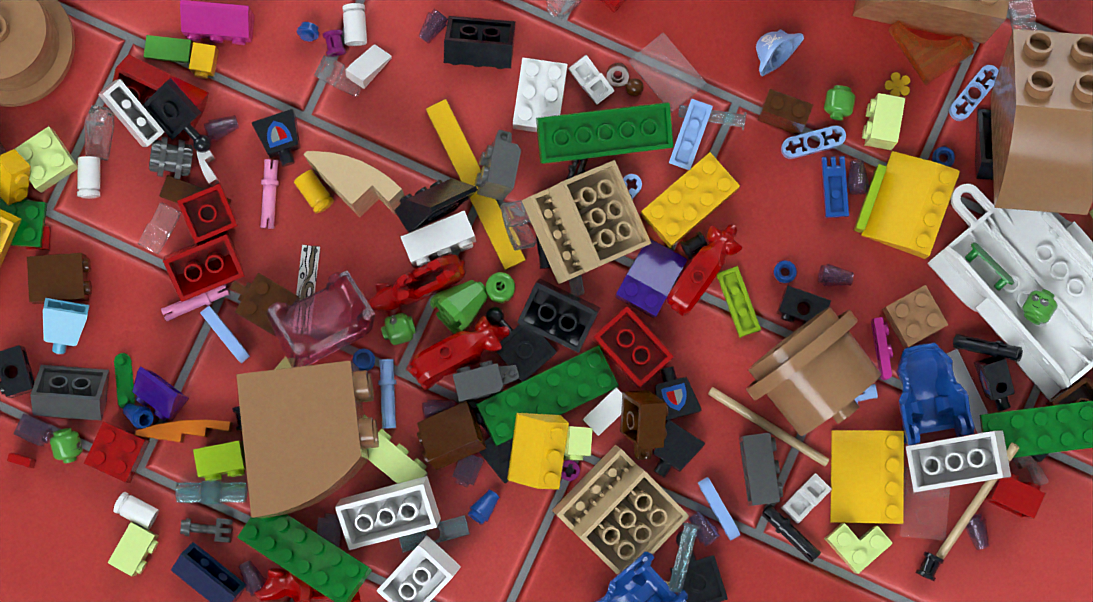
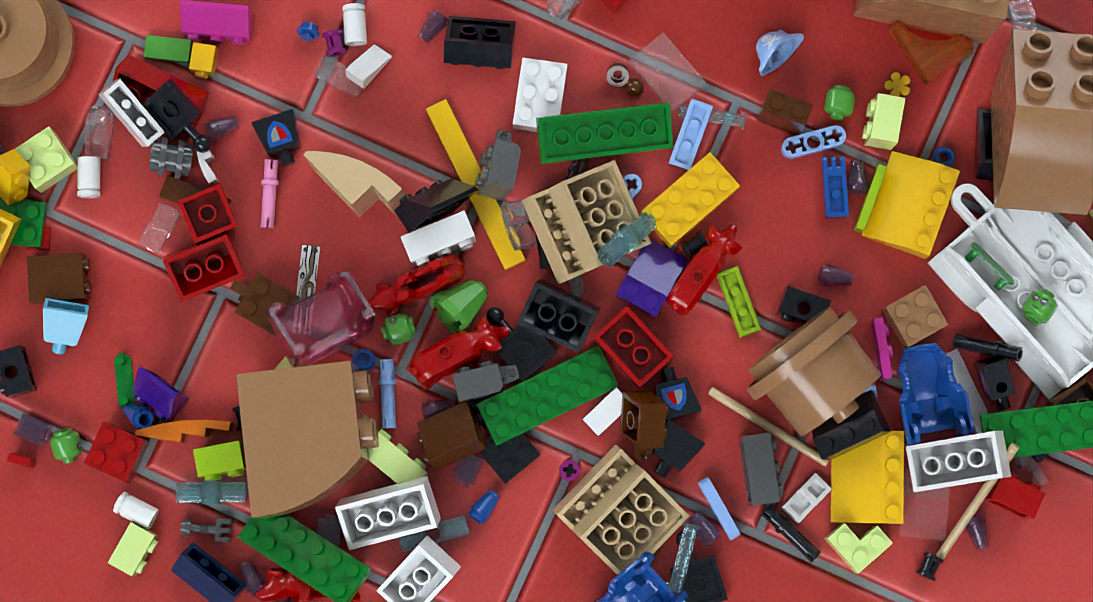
dark grey slope [30,365,109,420] -> none
bright pink pin [161,284,230,322] -> none
light blue beam [200,306,250,363] -> none
yellow piece [294,169,334,214] -> none
bright green head [486,272,515,303] -> none
yellow slope [507,413,569,490] -> none
yellowish green brick [564,426,593,461] -> none
white slope [568,55,614,105] -> none
blue plate [774,260,797,283] -> none
light blue beam [949,65,999,121] -> none
none -> clear light blue piece [597,212,657,267]
none -> black slope [812,390,891,460]

